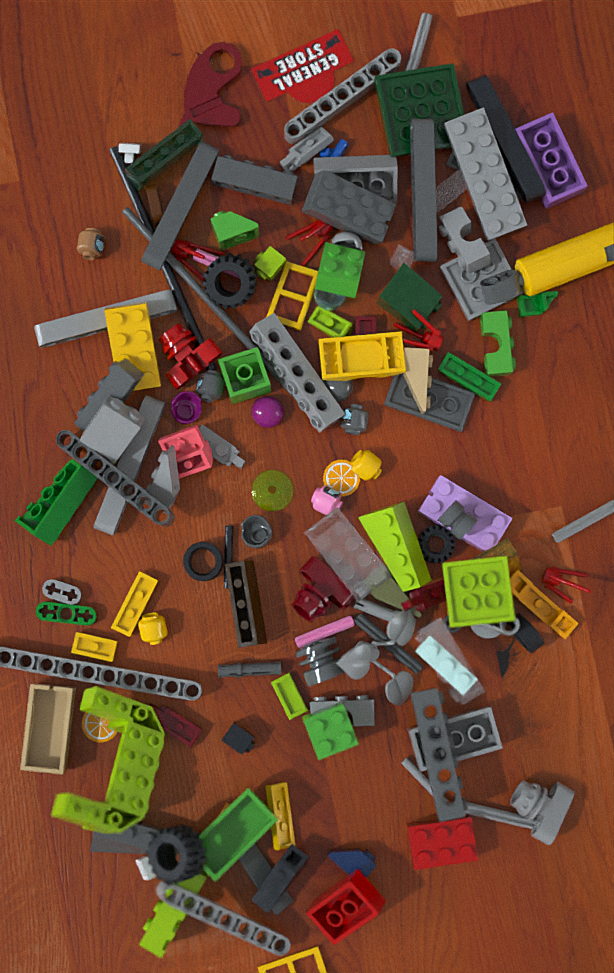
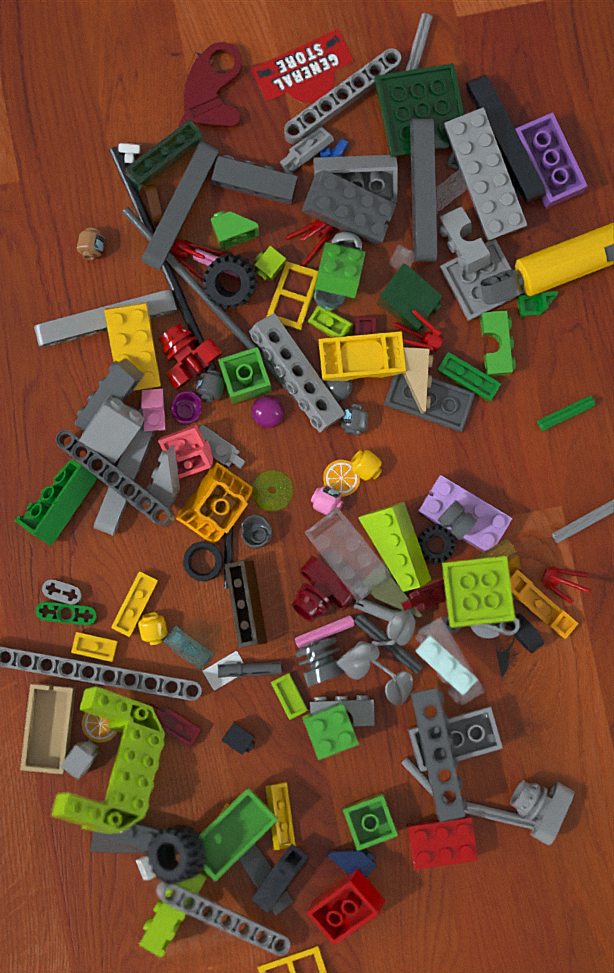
none -> light grey arch [61,740,101,779]
none -> bright pink slope [141,389,166,432]
none -> clear light blue slope [163,625,214,670]
none -> light orange slope [176,462,253,544]
none -> white sticker [203,651,244,691]
none -> bright green brick [342,792,398,850]
none -> green axle [537,395,595,431]

